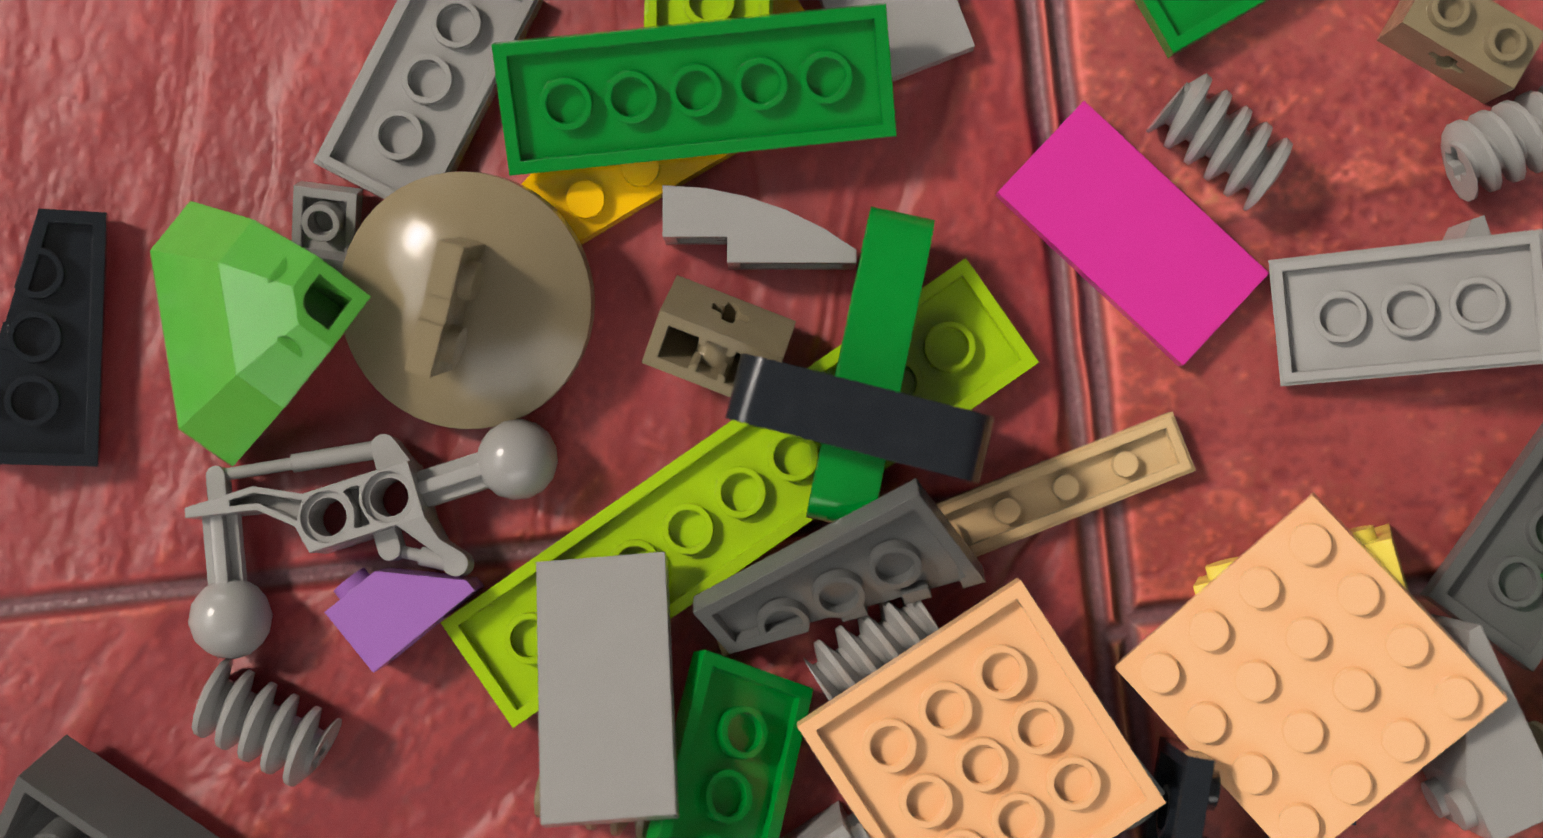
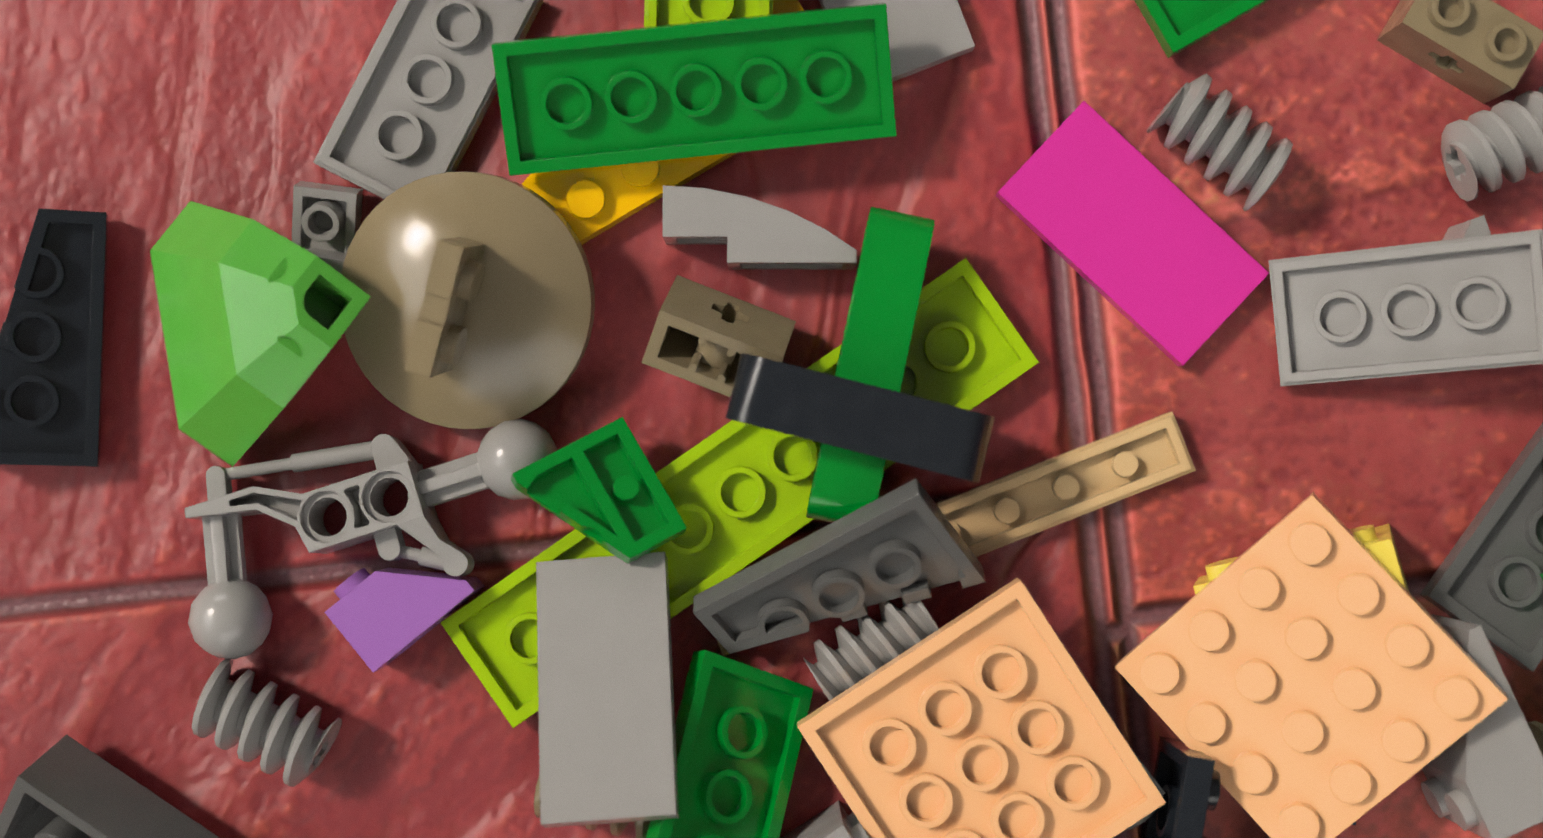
none -> green wing [511,417,687,564]

